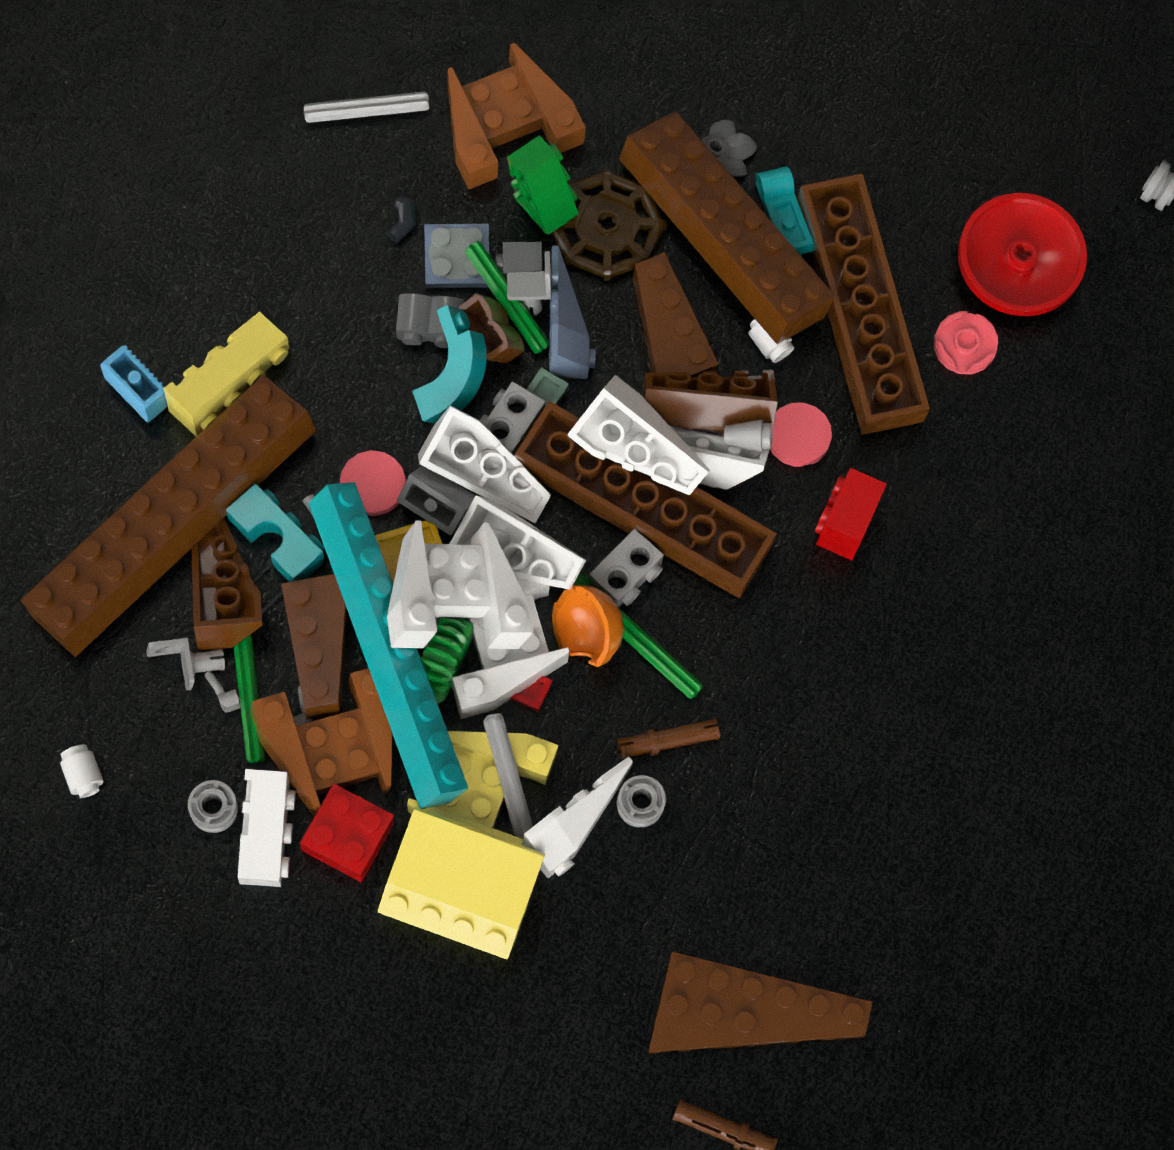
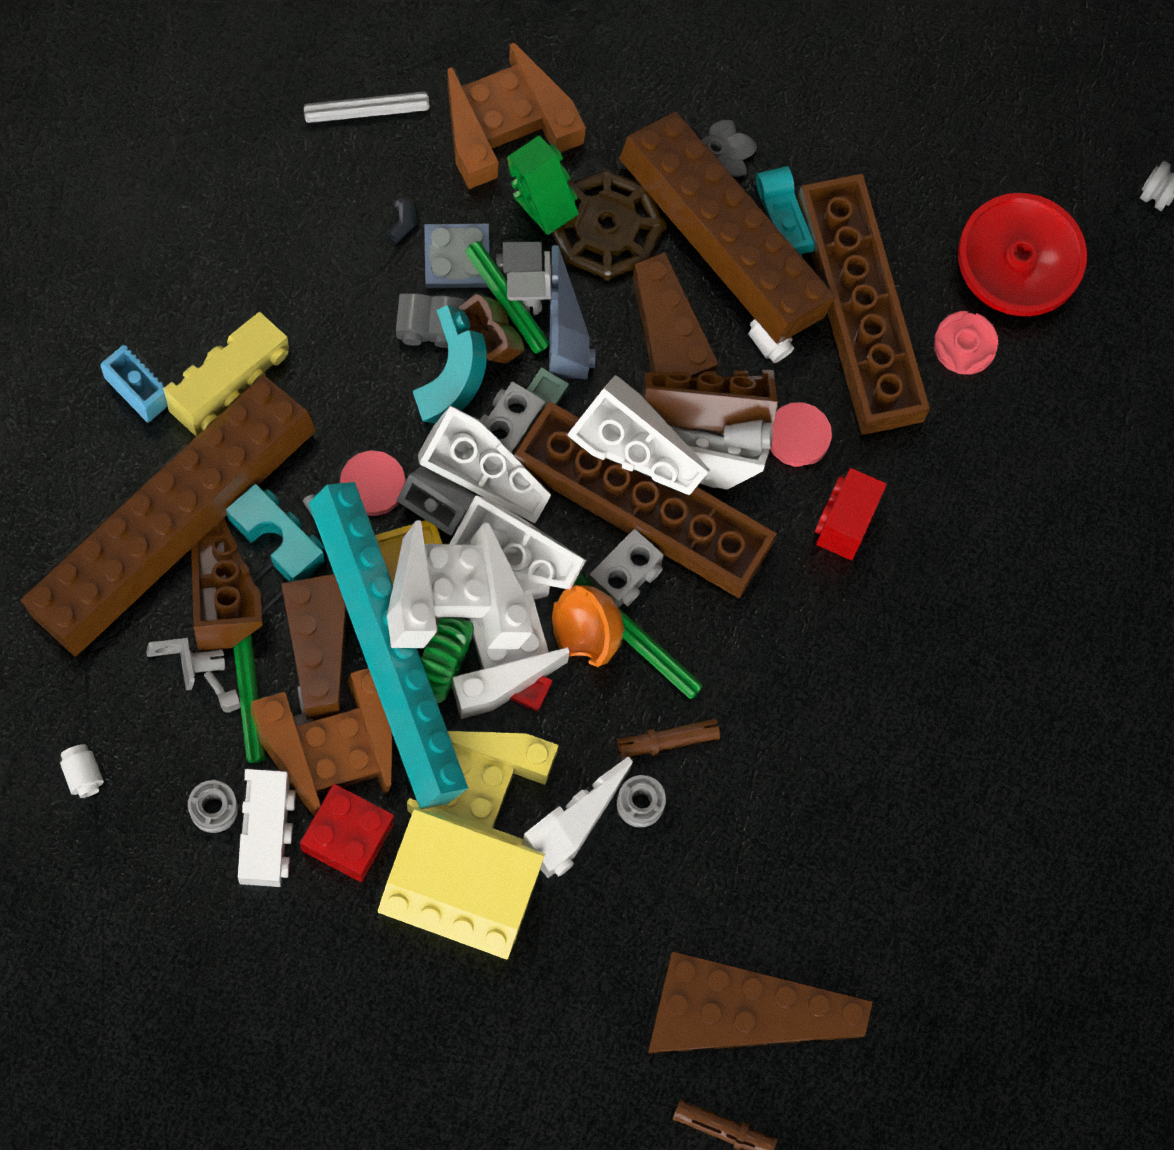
light grey axle [483,713,533,839] -> none

